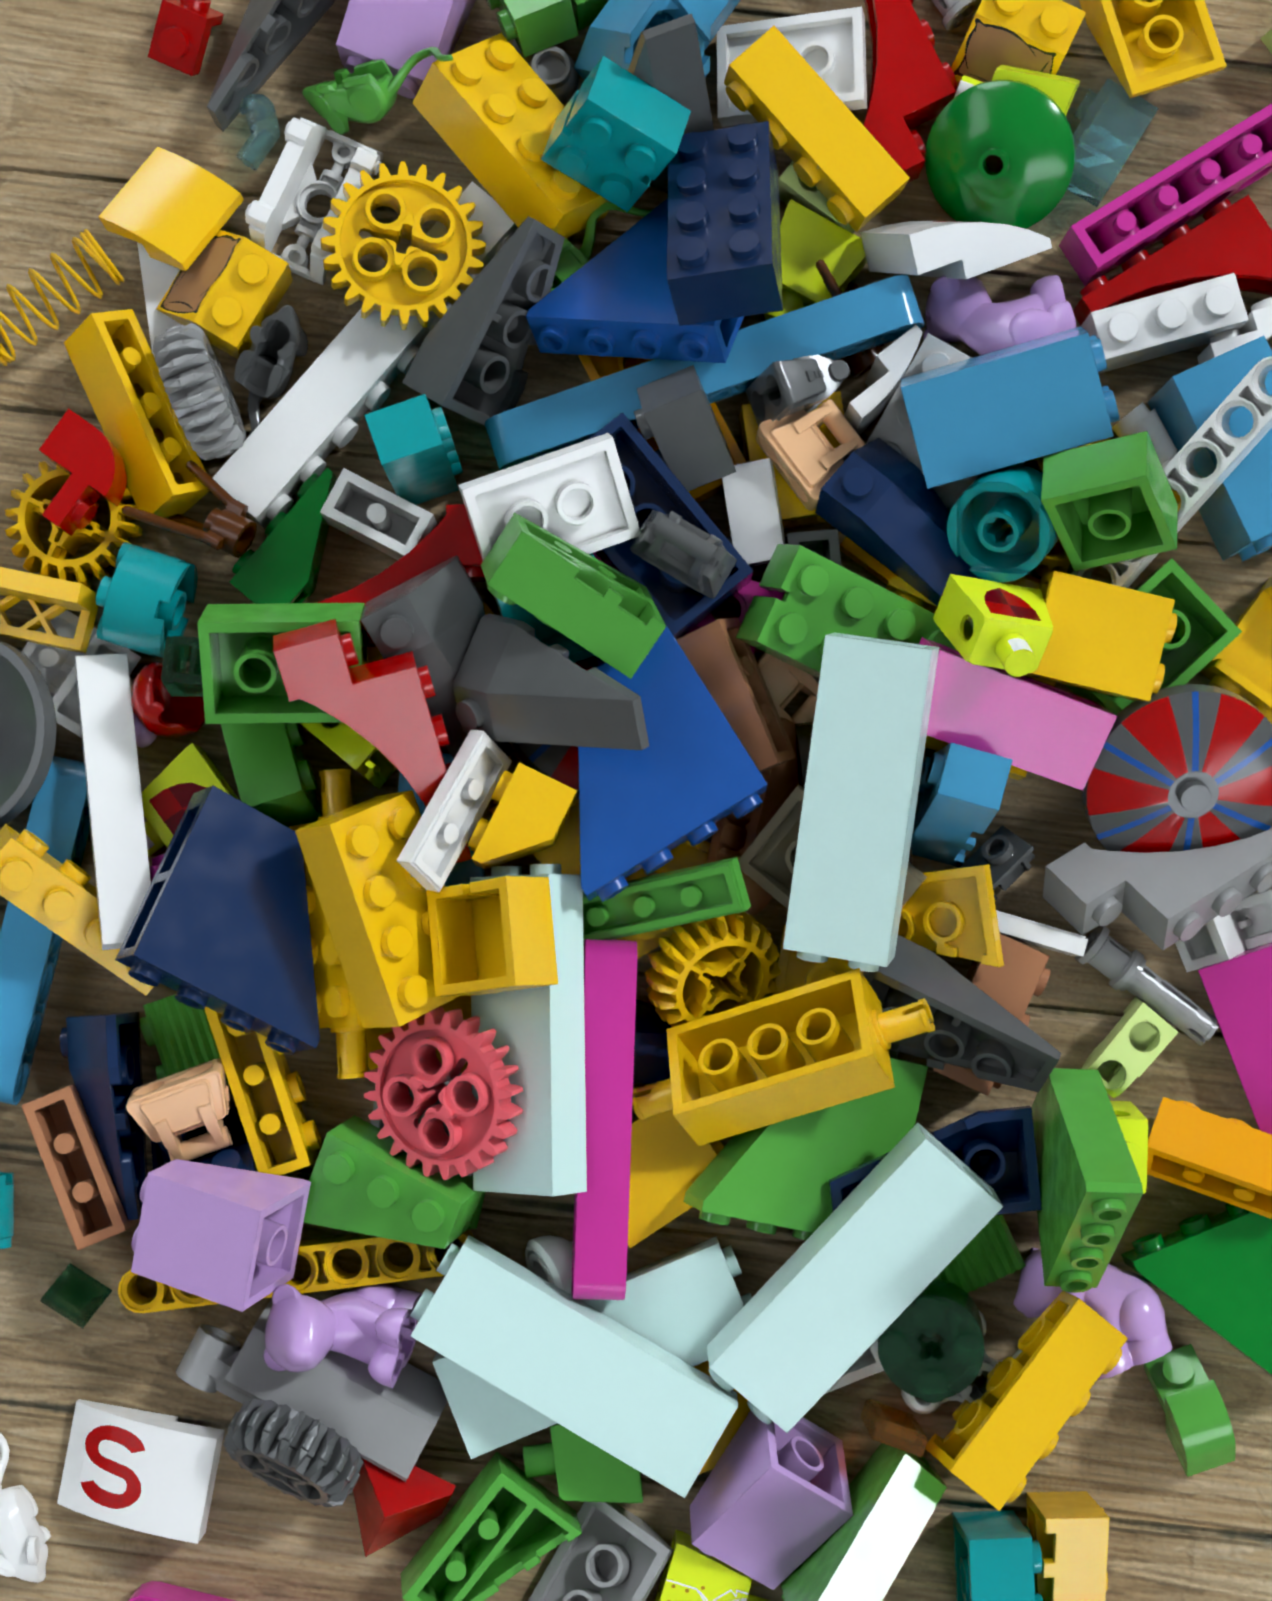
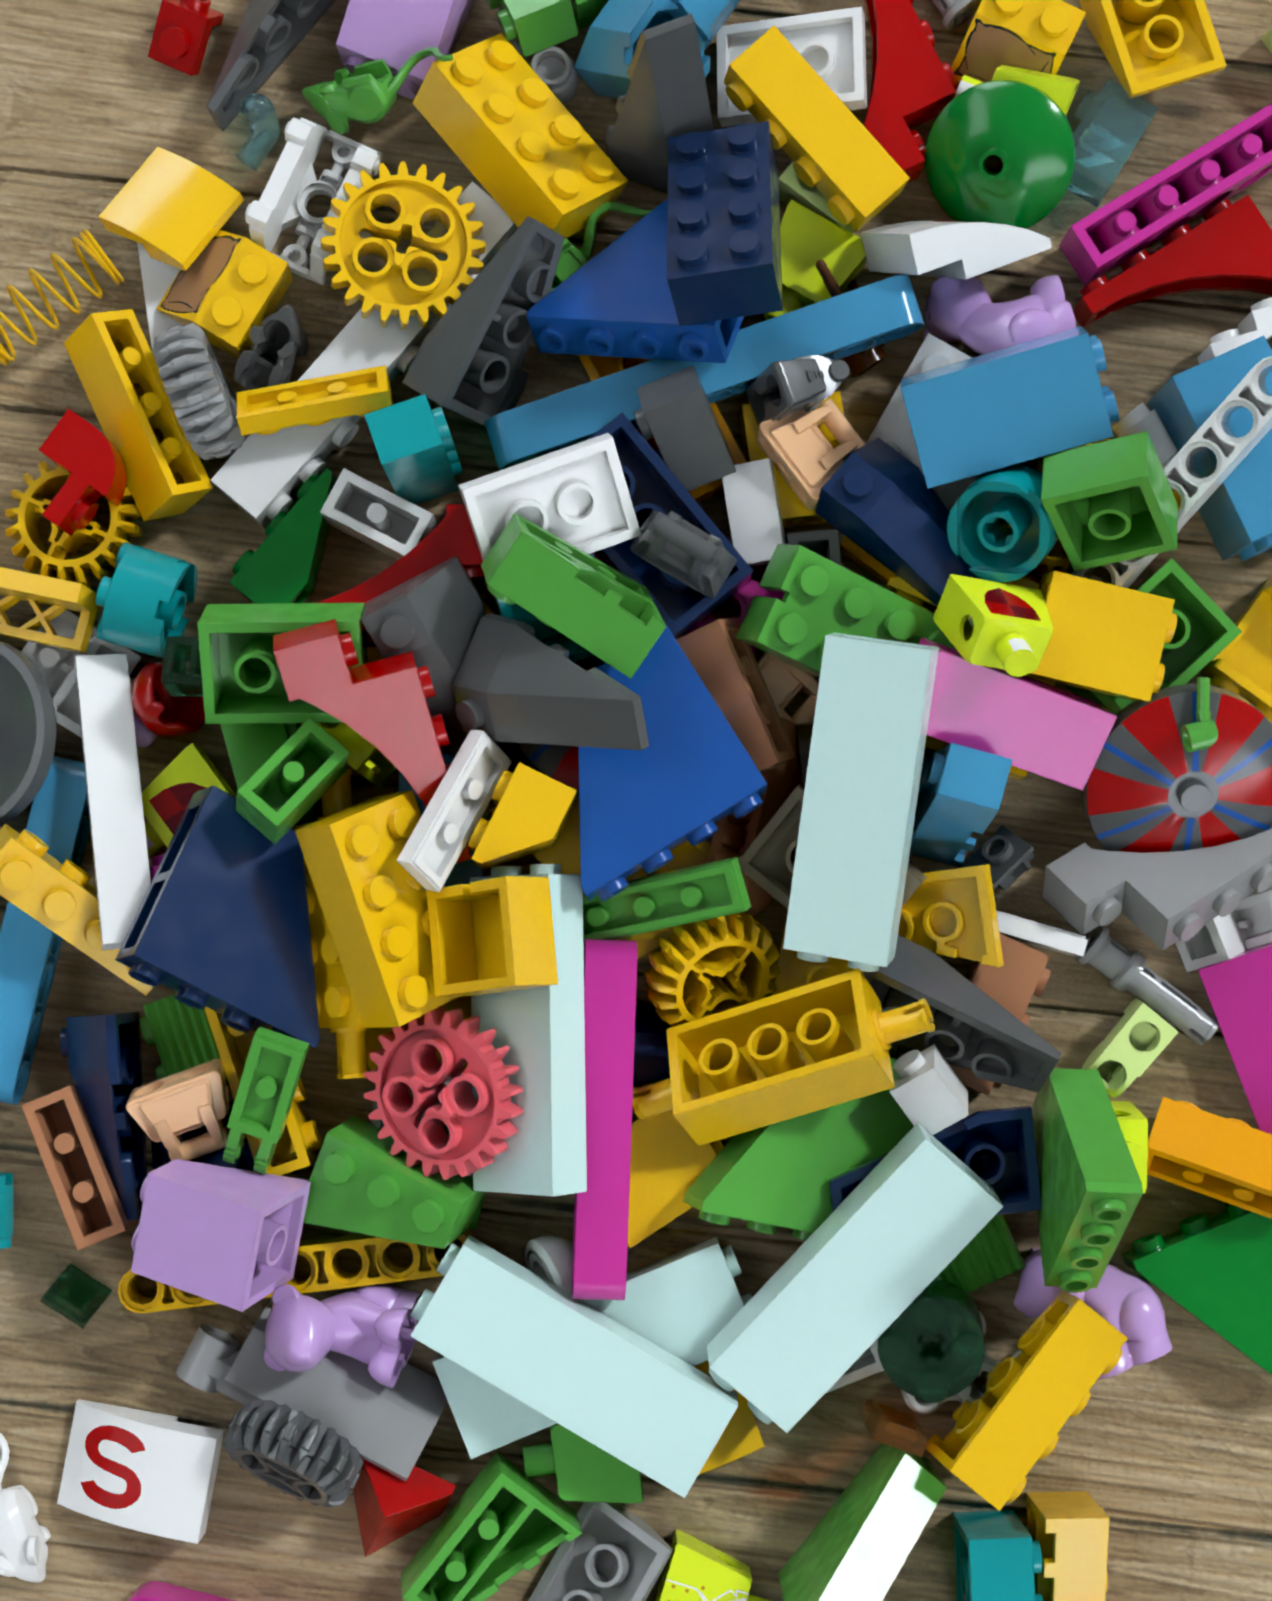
reddish brown plant [122,460,257,558] -> none
teal piece [541,56,691,212] -> none
lavender slope [690,1410,853,1590] -> none
white slope [844,325,923,436] -> none
white brick [1081,273,1249,374] -> none
bright green brick [1144,1344,1236,1477] -> none
none -> bright green hinge [222,1027,310,1175]
none -> bright green brick [236,718,350,845]
none -> yellow plate [237,365,392,436]
none -> white brick [889,1044,969,1135]
none -> bright green hand [1181,677,1218,752]

